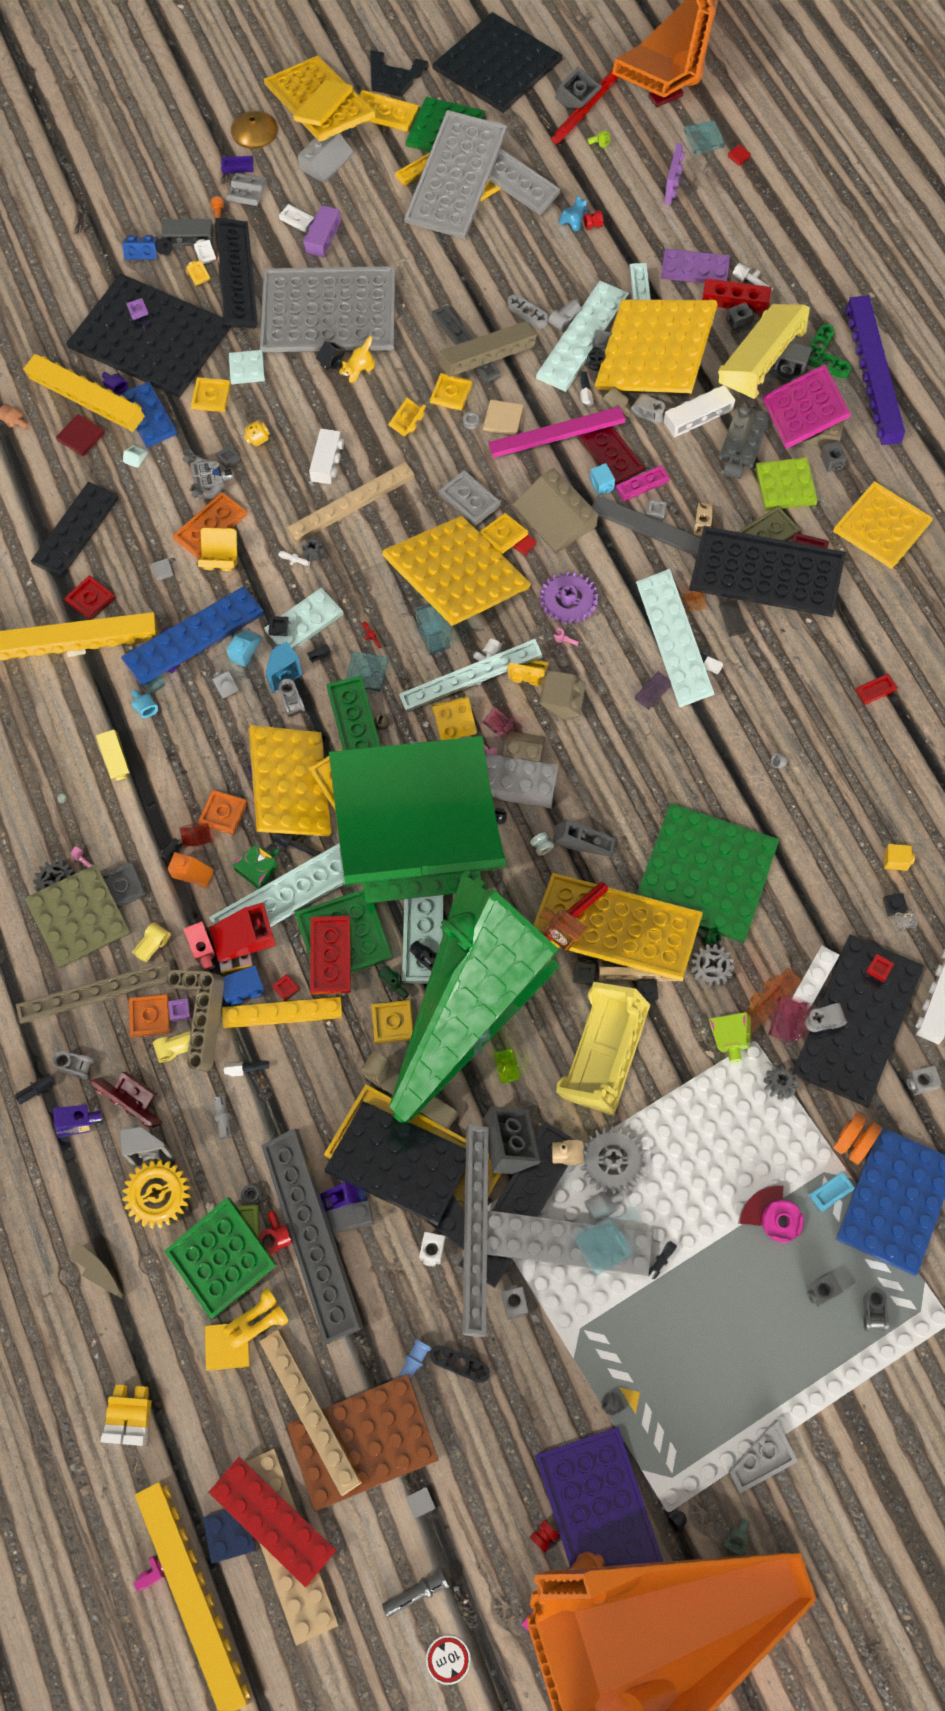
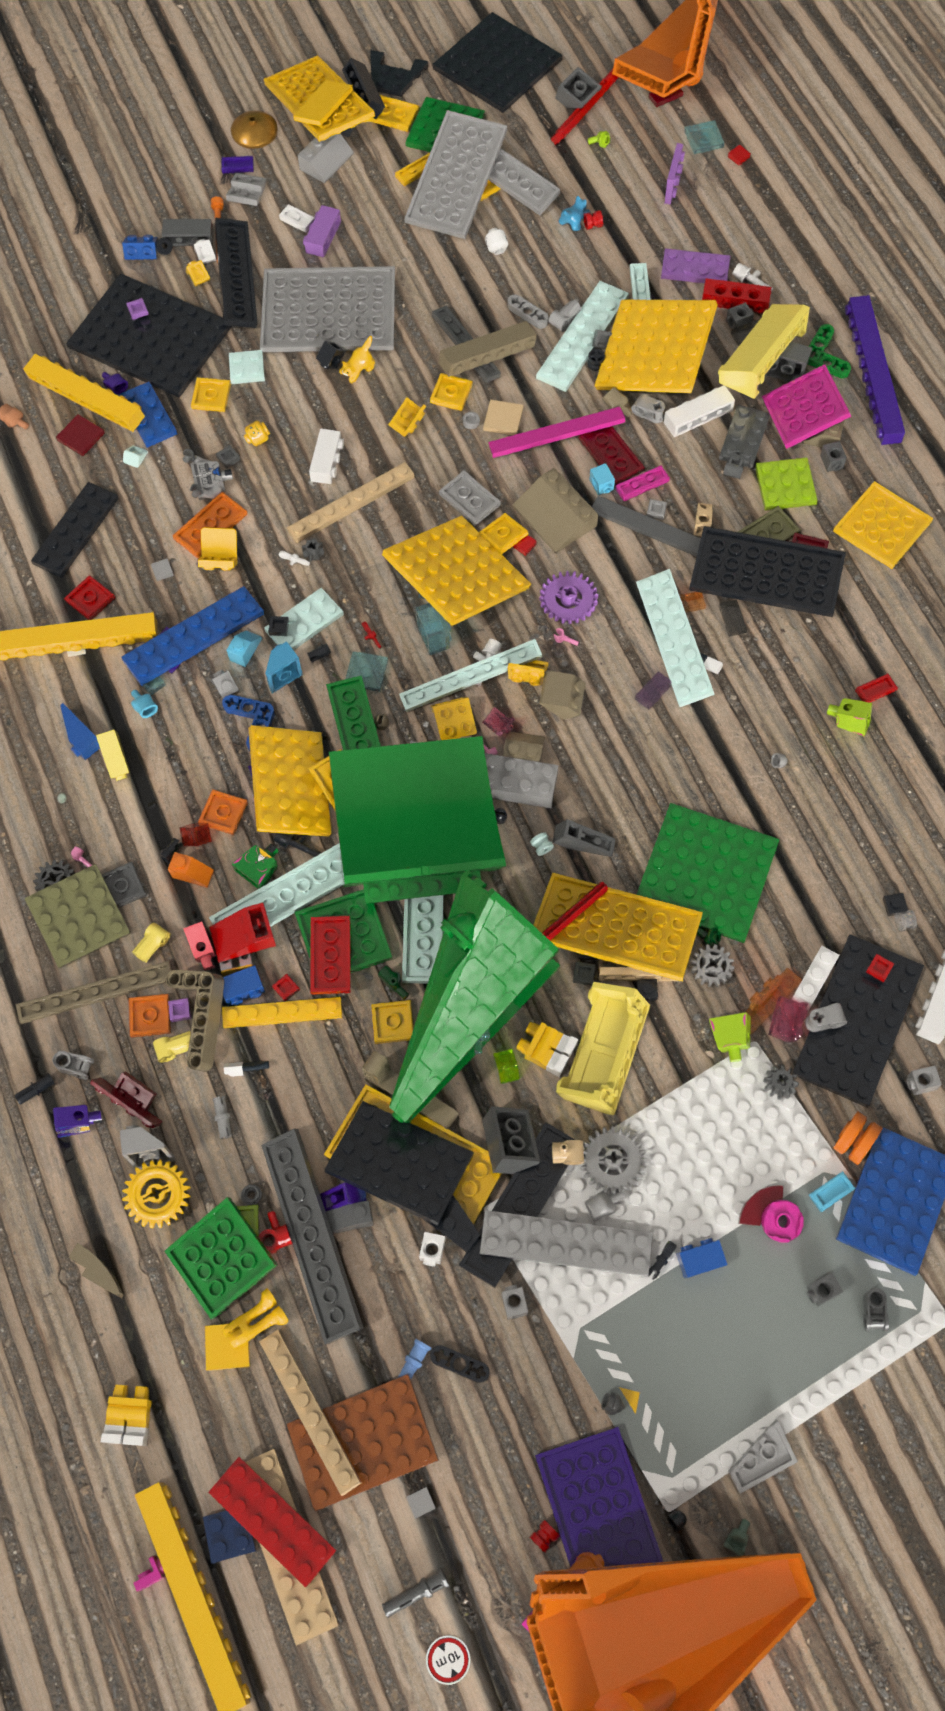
light grey piece [279,679,305,717] -> none
black hinge [410,940,437,971] -> none
light grey plate [462,1125,489,1337] -> none
clear orange torso [539,907,587,952] -> none
clear light blue tile [574,1217,633,1276] -> none
piece [580,371,594,407] -> none
yellow brick [884,844,915,871] -> none
none -> blue slope [60,703,100,760]
none -> blue beam [222,695,275,751]
none -> black brick [342,58,385,119]
none -> white head [485,228,508,255]
none -> yellow hips [516,1022,578,1078]
none -> blue brick [676,1238,728,1278]
none -> lime torso [827,698,872,737]

